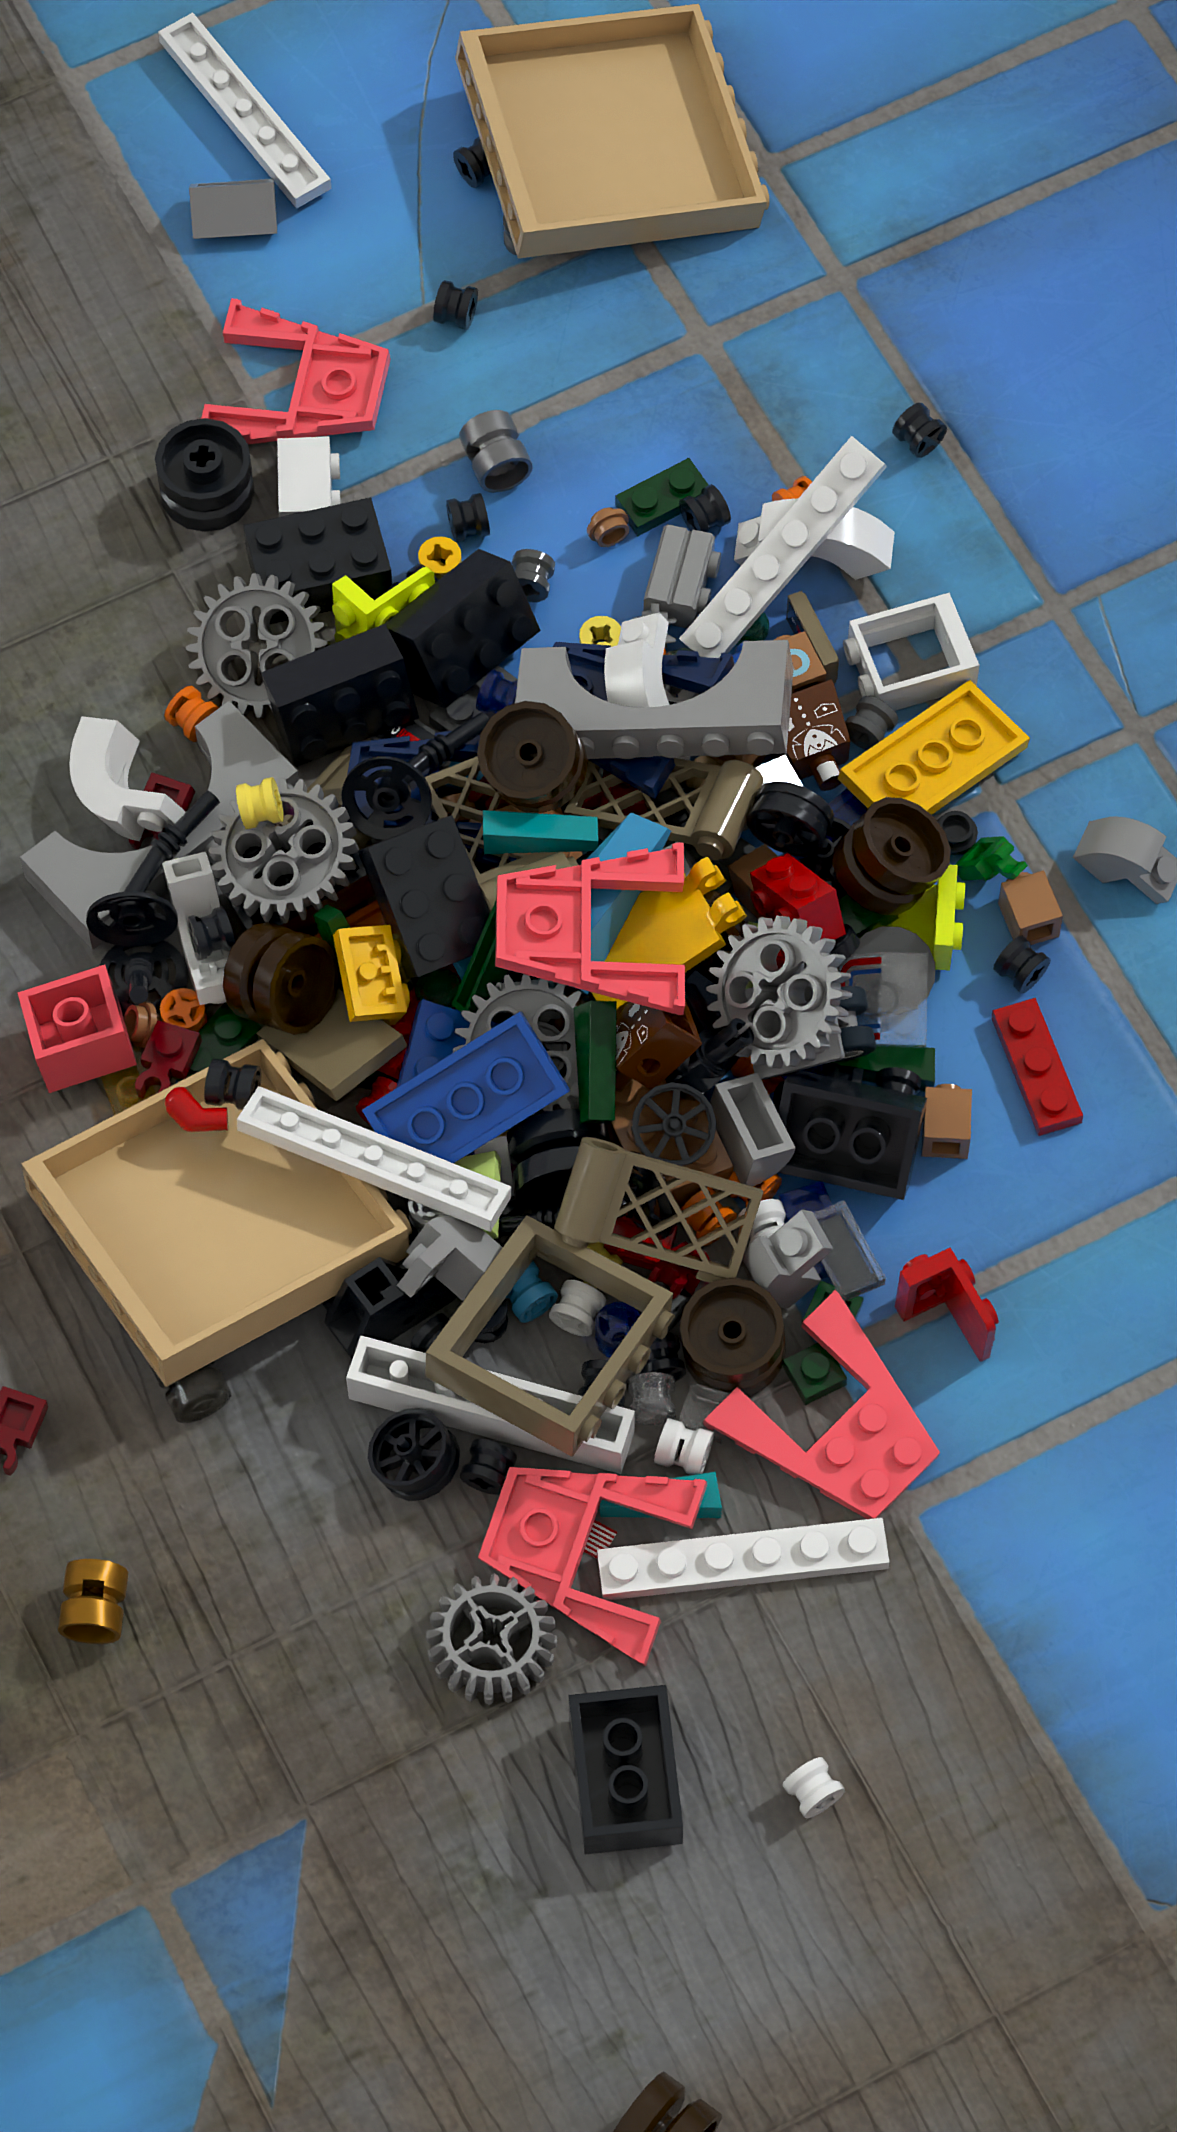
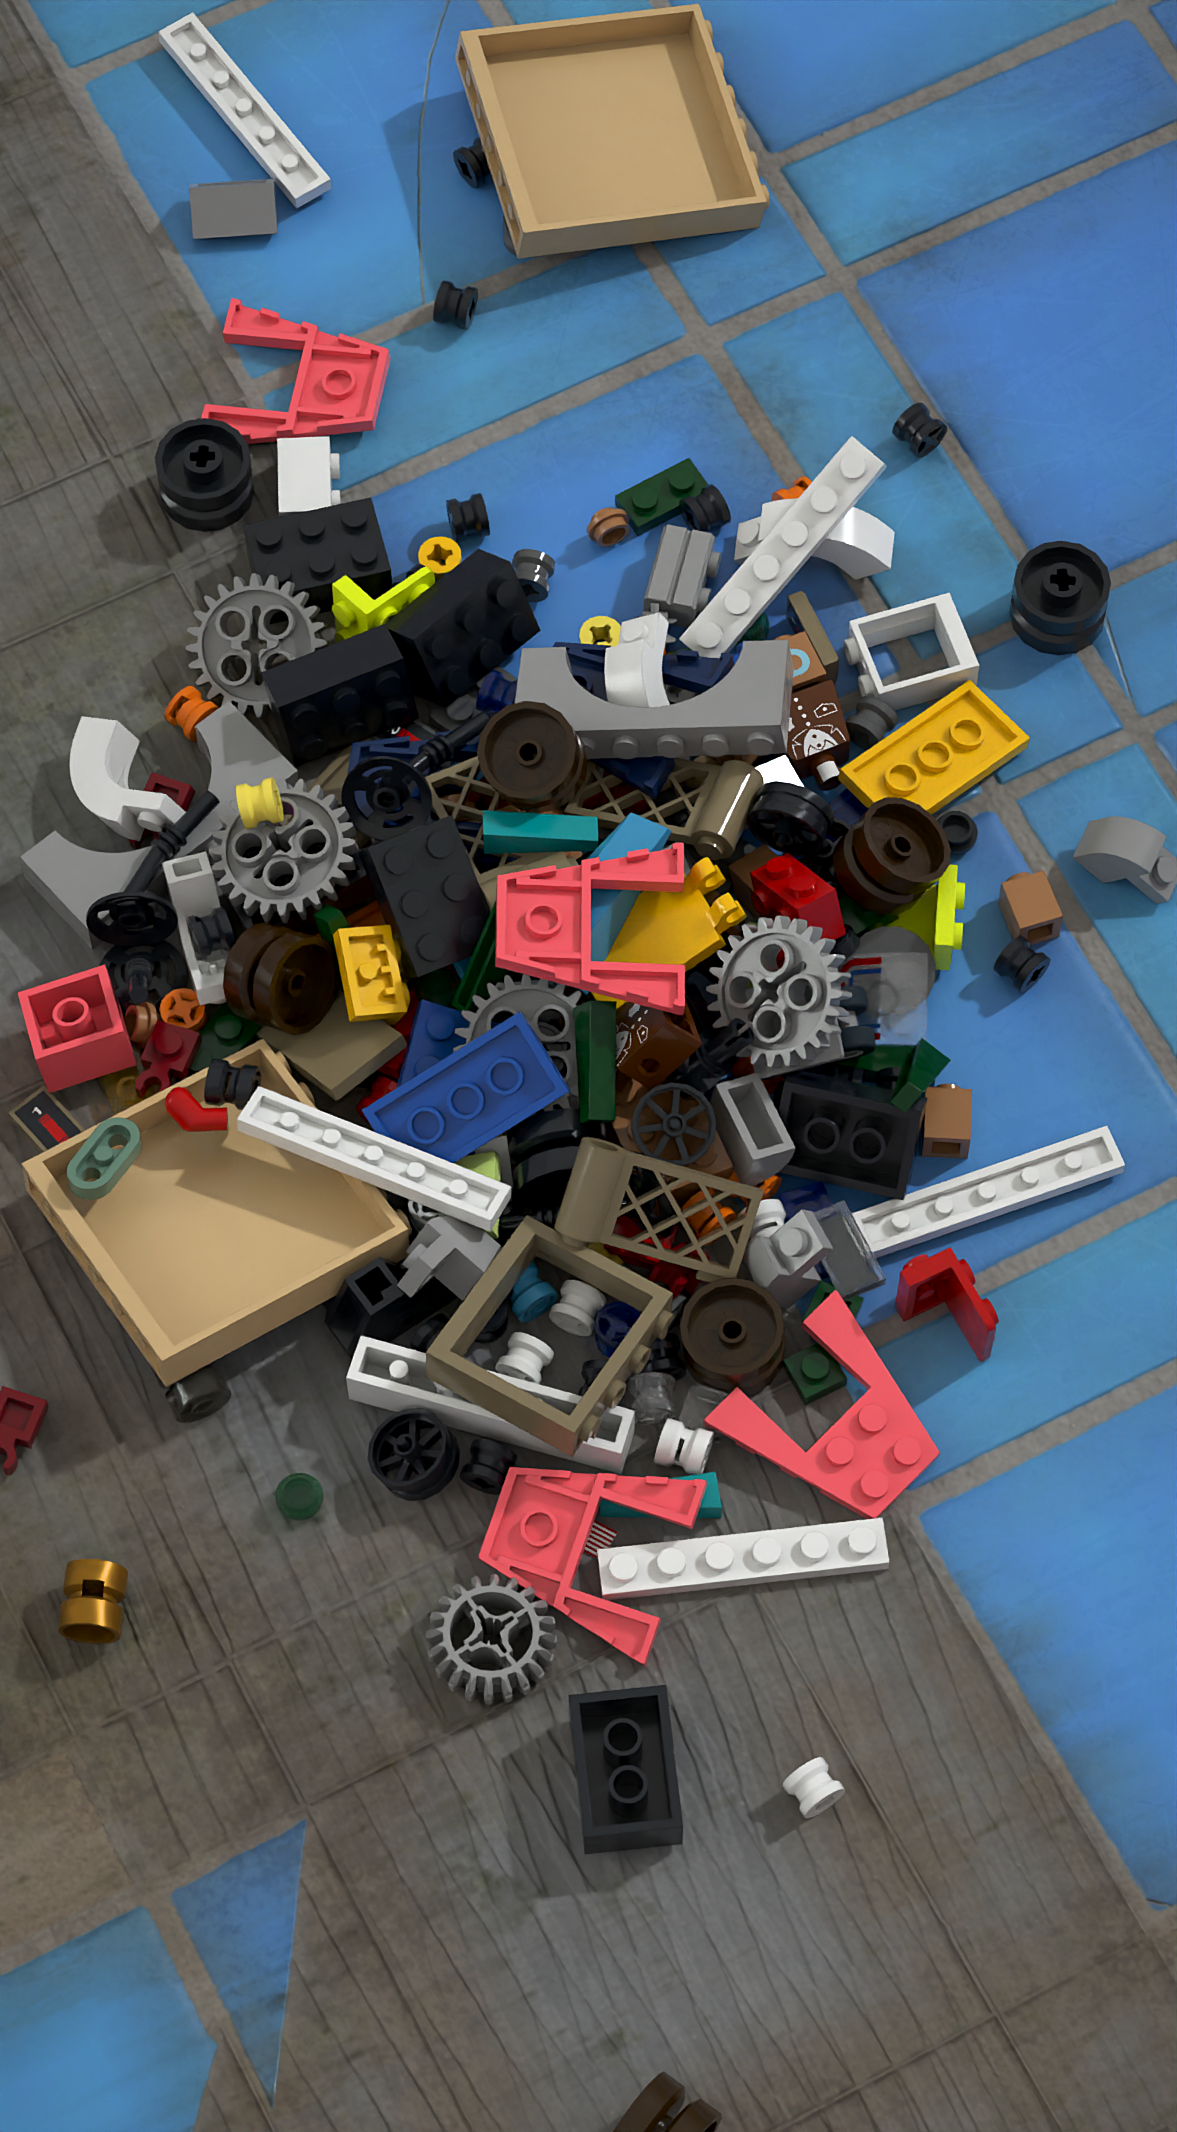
flat silver wheel [459,410,533,493] -> none
green plate [955,836,1028,881] -> none
red plate [991,998,1083,1136] -> none
none -> tile [8,1085,85,1153]
none -> sand green plate [67,1117,142,1200]
none -> clear green plate [276,1473,324,1520]
none -> white wheel [495,1332,554,1384]
none -> white plate [848,1126,1125,1261]
none -> dark green piece [891,1038,951,1113]
none -> black wheel [1009,541,1111,656]

